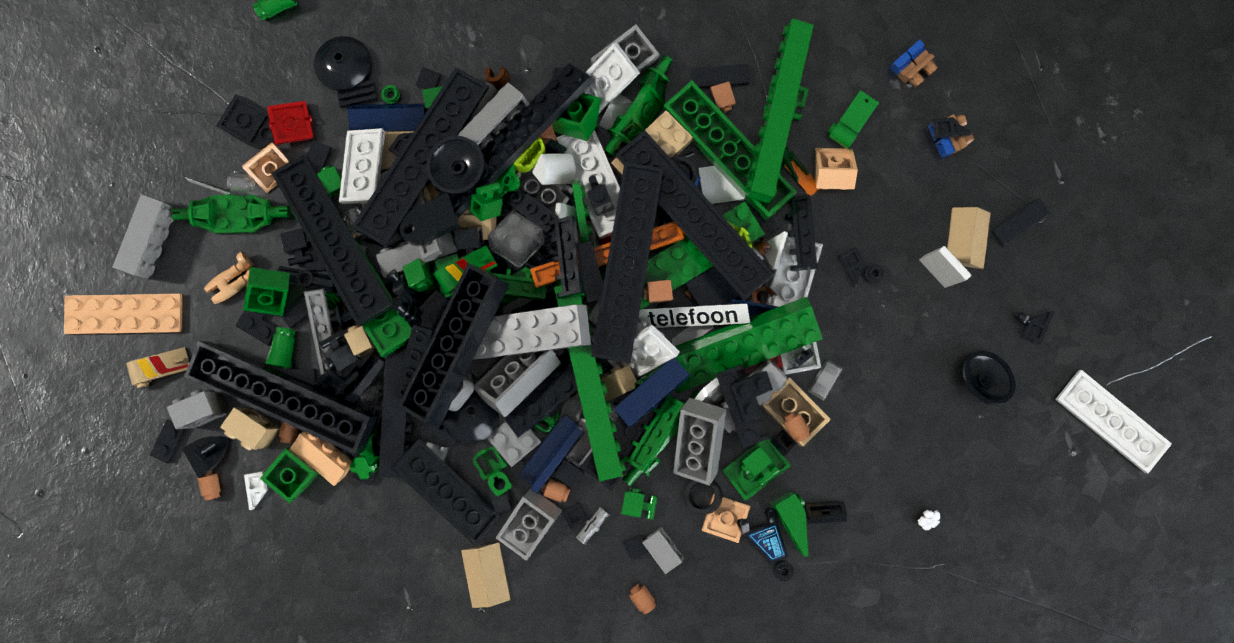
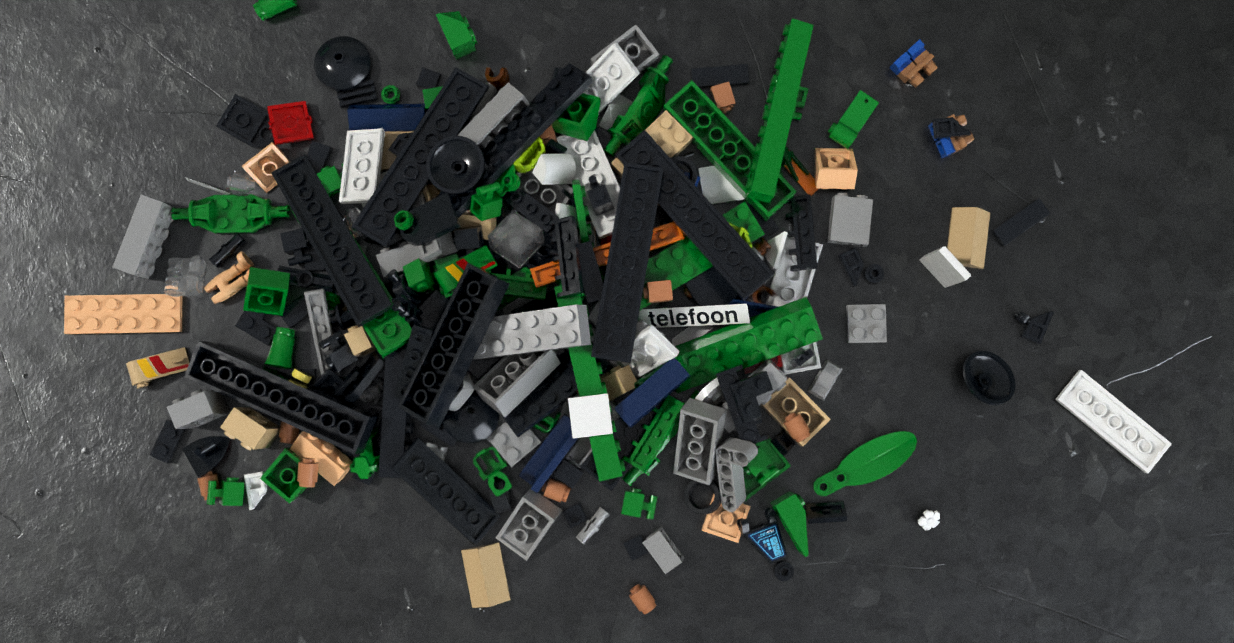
none -> clear legs [164,255,207,297]
none -> green brick [207,477,244,506]
none -> black pin [209,233,246,268]
none -> light yellow tile [291,368,312,384]
none -> nougat brick [297,458,319,487]
none -> green plate [394,211,414,230]
none -> green slope [436,11,477,60]
none -> white tile [568,394,613,438]
none -> light grey beam [715,437,758,512]
none -> green plant [813,431,917,496]
none -> light grey brick [827,193,873,247]
none -> light grey plate [846,304,887,343]

